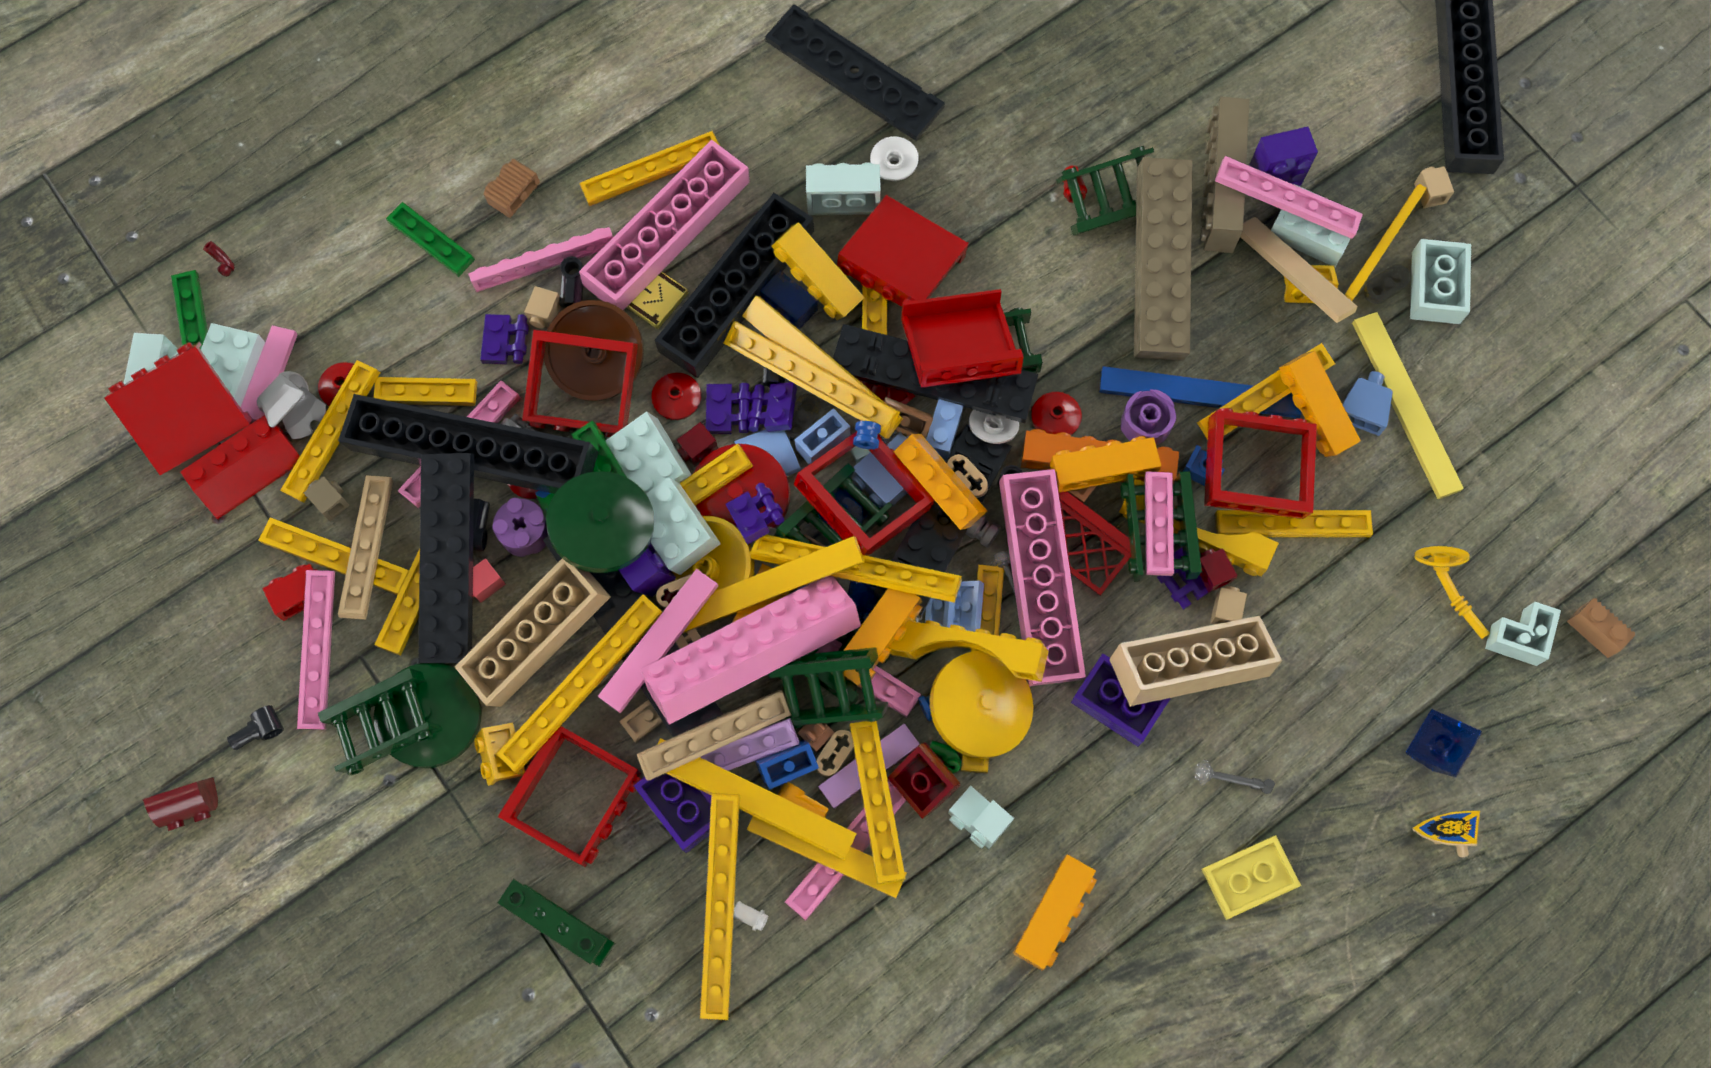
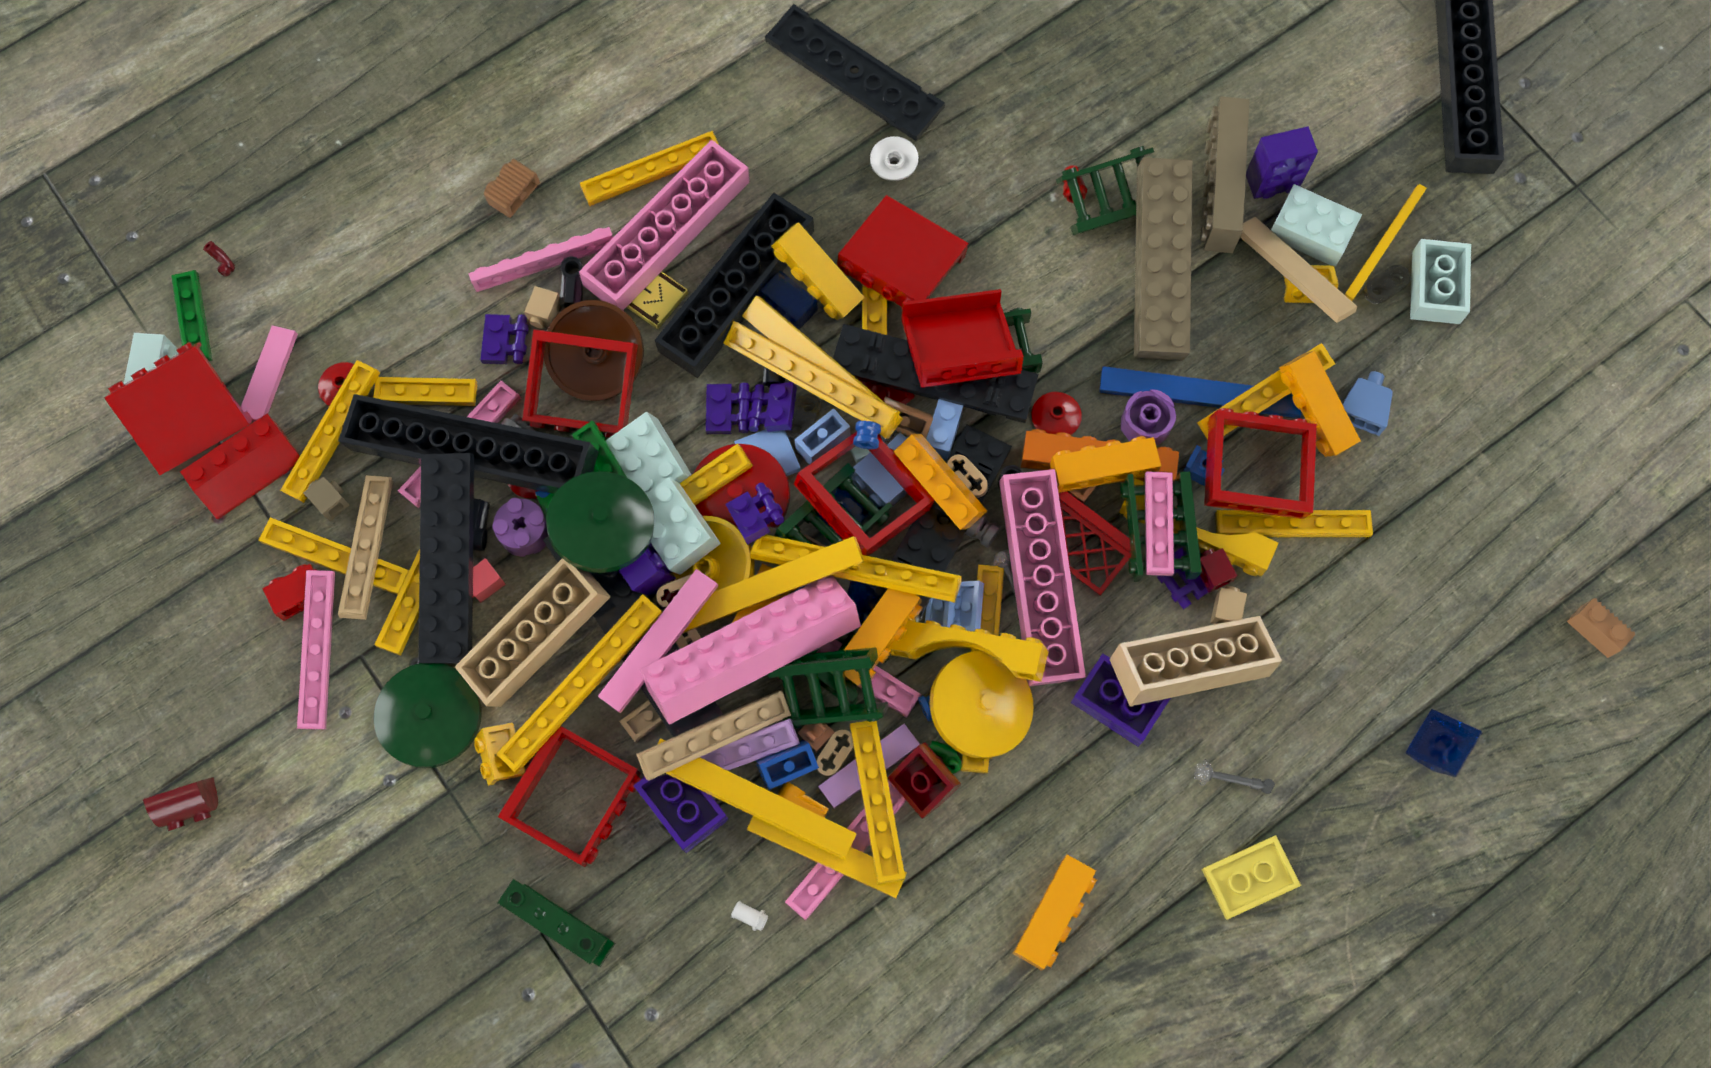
light aqua brick [201,323,265,407] -> none
black pin [227,705,284,750] -> none
light grey piece [257,371,326,439] -> none
dark green fence [318,668,442,775] -> none
green tile [386,202,475,277] -> none
red dish [651,373,701,420] -> none
dark red brick [677,422,718,467] -> none
yellow tile [700,793,740,1020] -> none
light aqua brick [806,163,880,215] -> none
light aqua brick [948,786,1014,849] -> none
white dish [969,410,1019,444] -> none
bright pink plate [1215,156,1363,239] -> none
light yellow tile [1352,312,1464,499] -> none
shield [1412,811,1480,857] -> none
tan brick [1414,166,1454,208] -> none
yellow dish [1414,546,1490,639] -> none
light aqua brick [1485,602,1561,666] -> none

